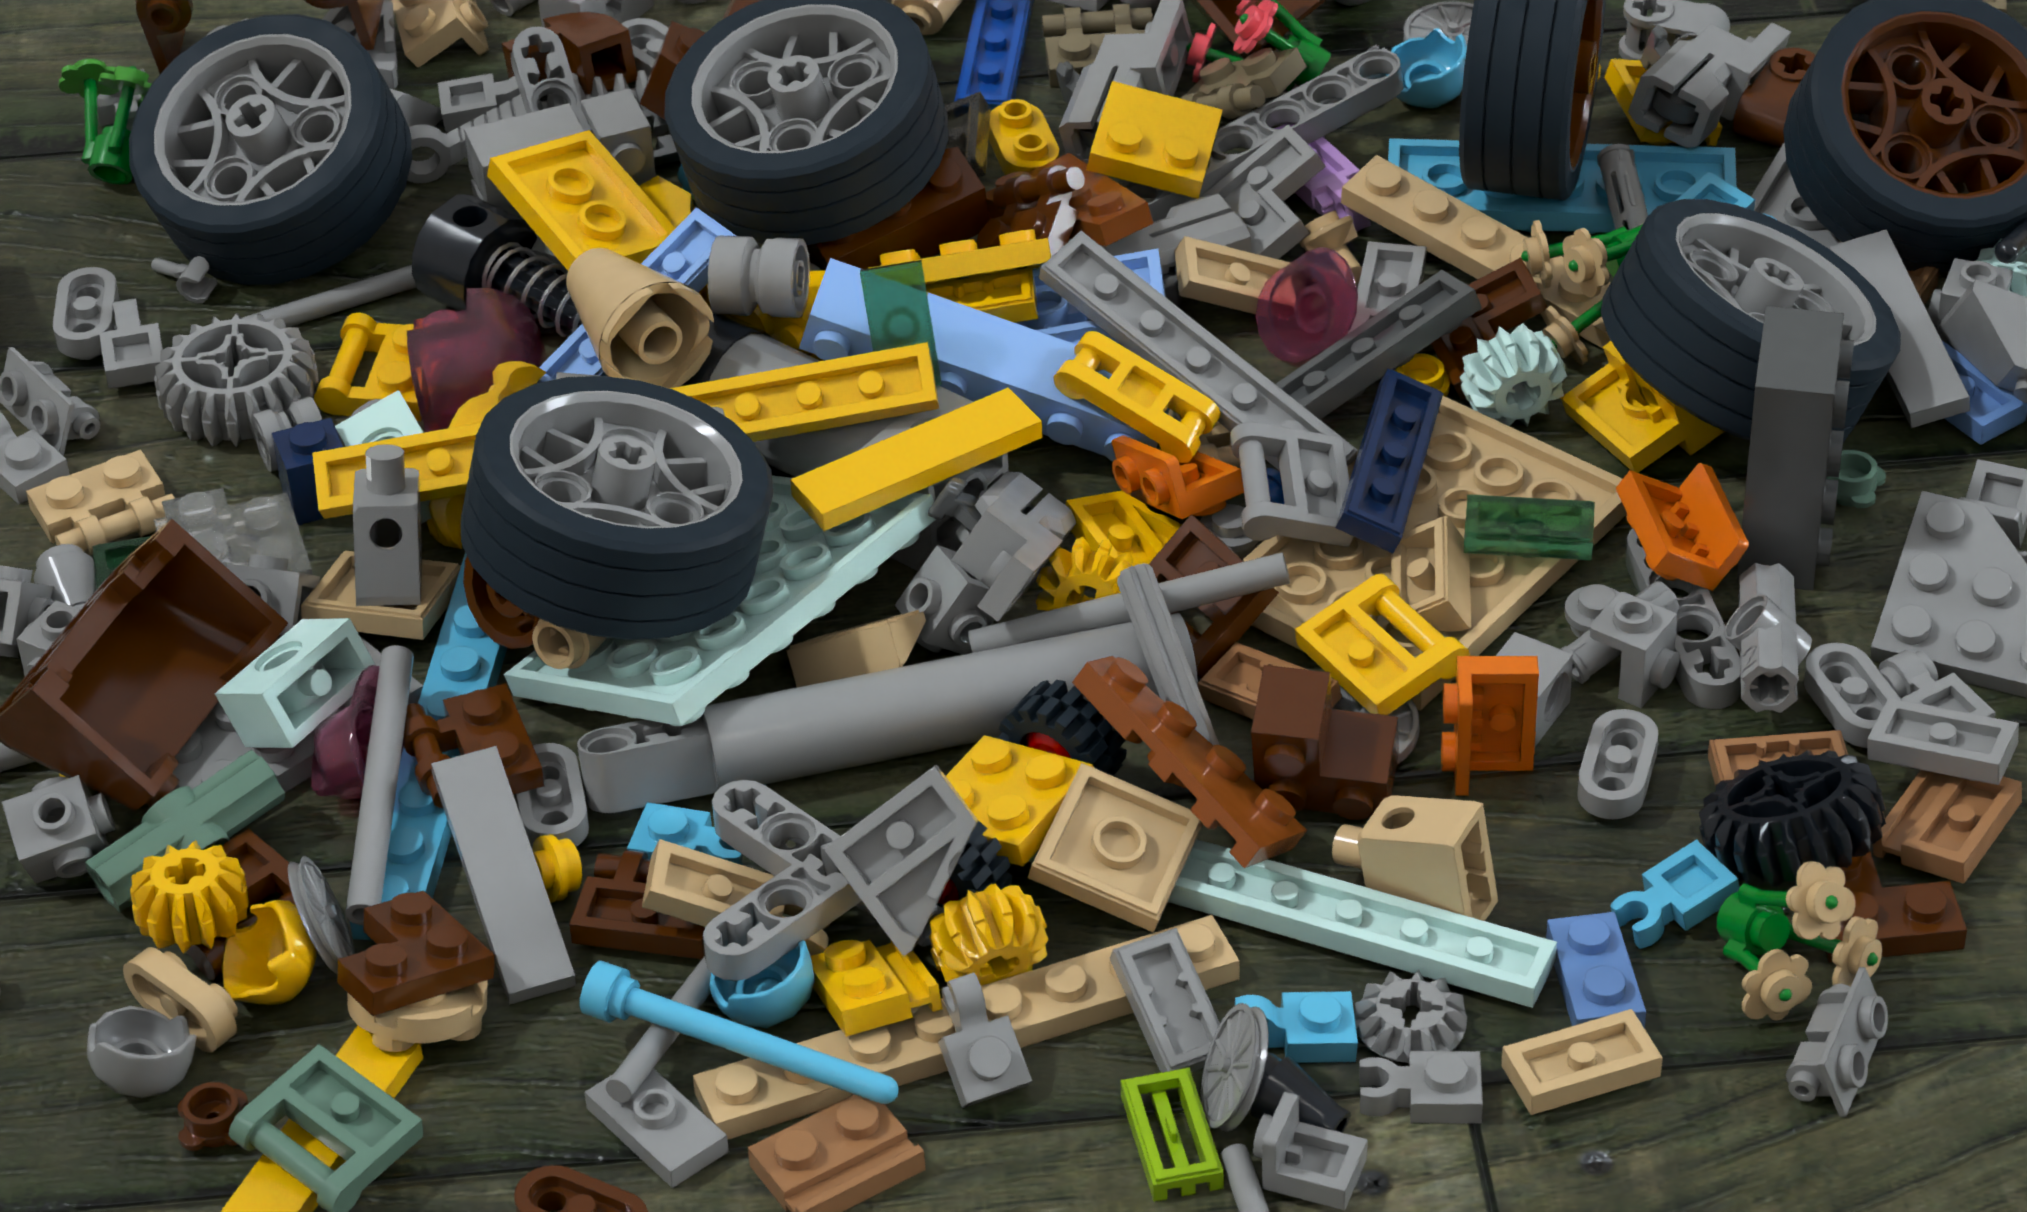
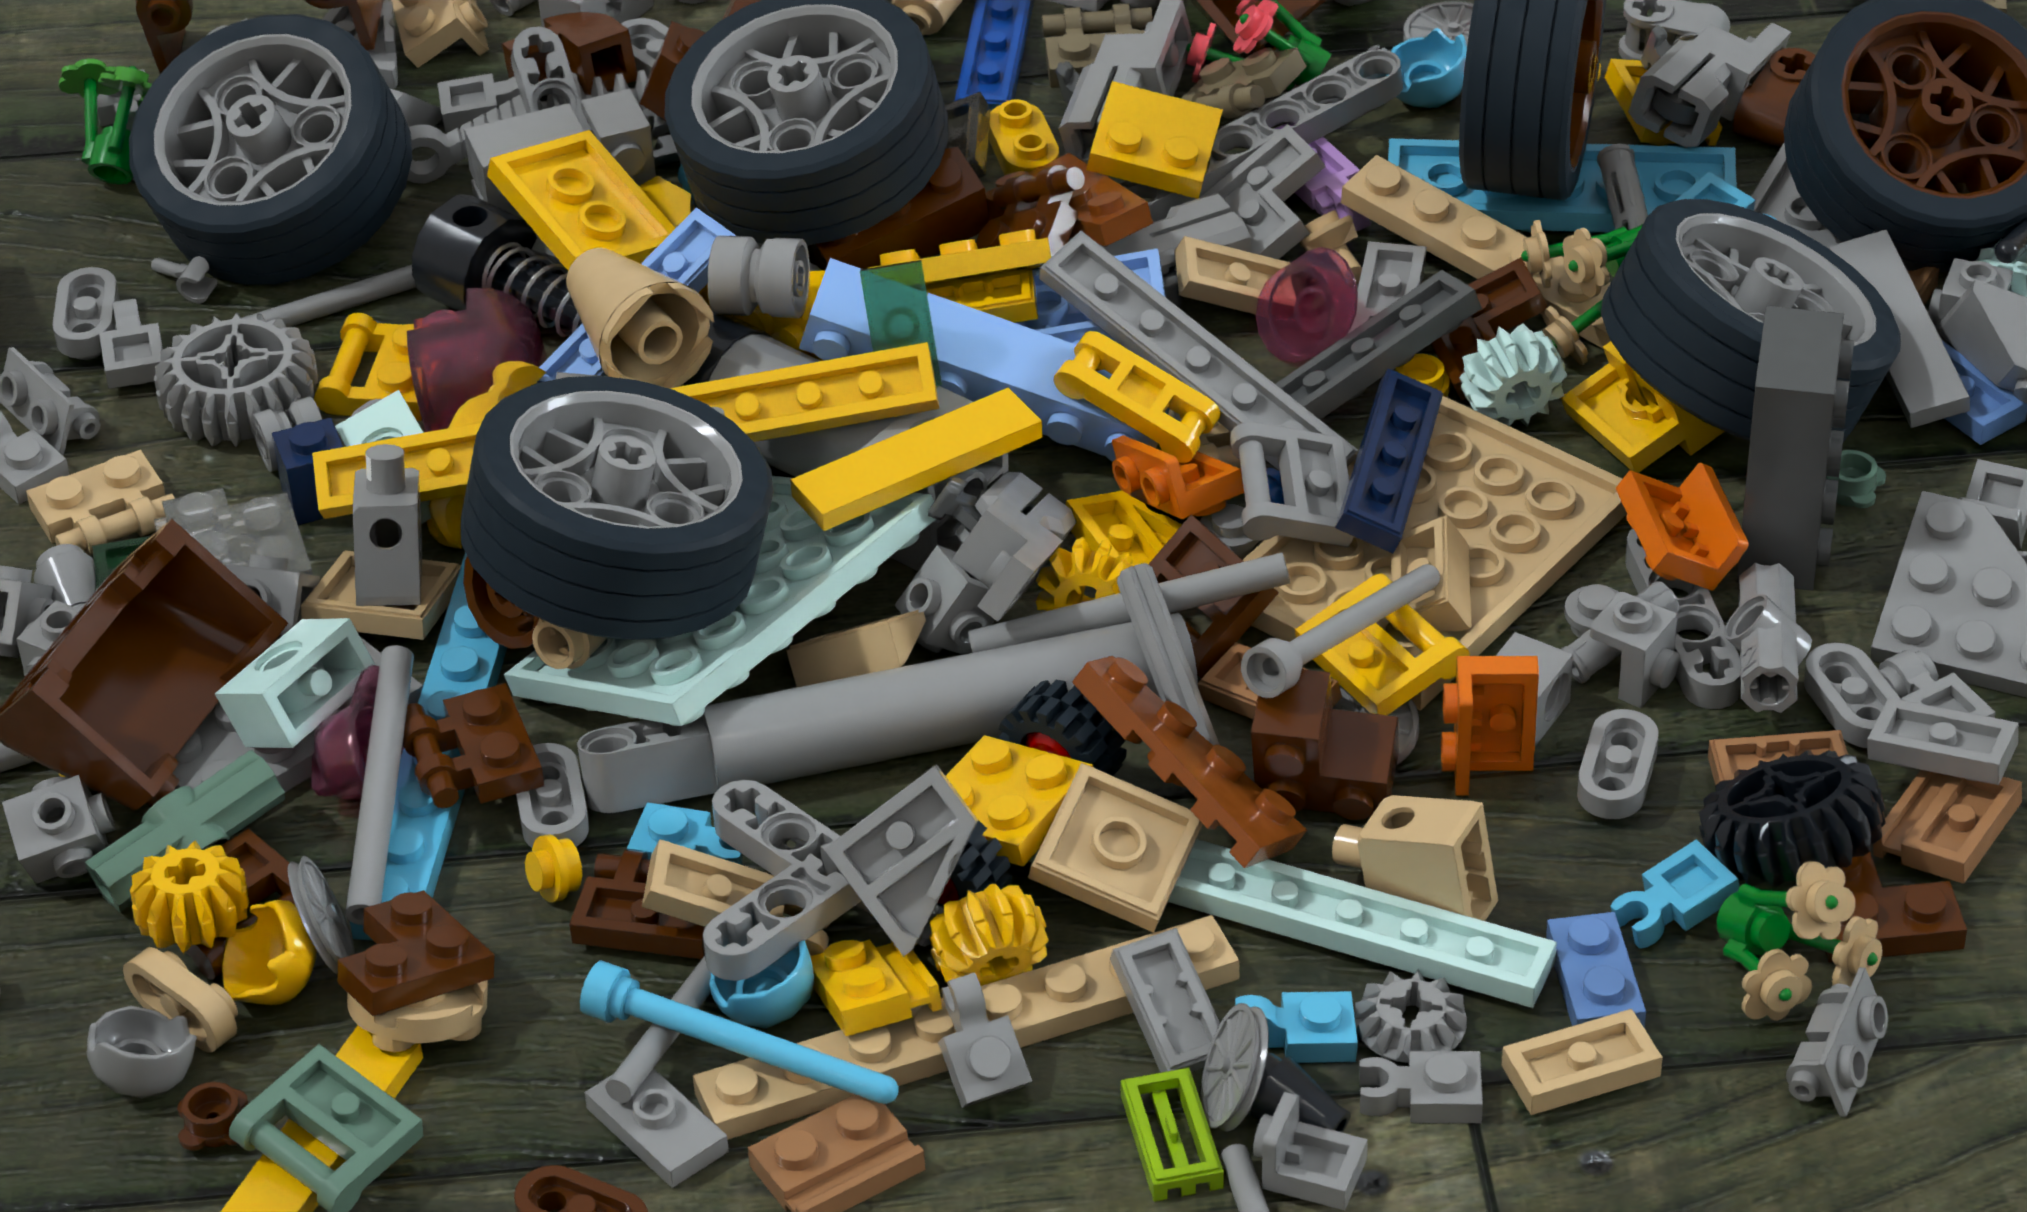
light grey tile [431,746,575,1005] -> none
clear green plate [1464,495,1595,560] -> none
none -> light grey piece [1241,564,1440,698]

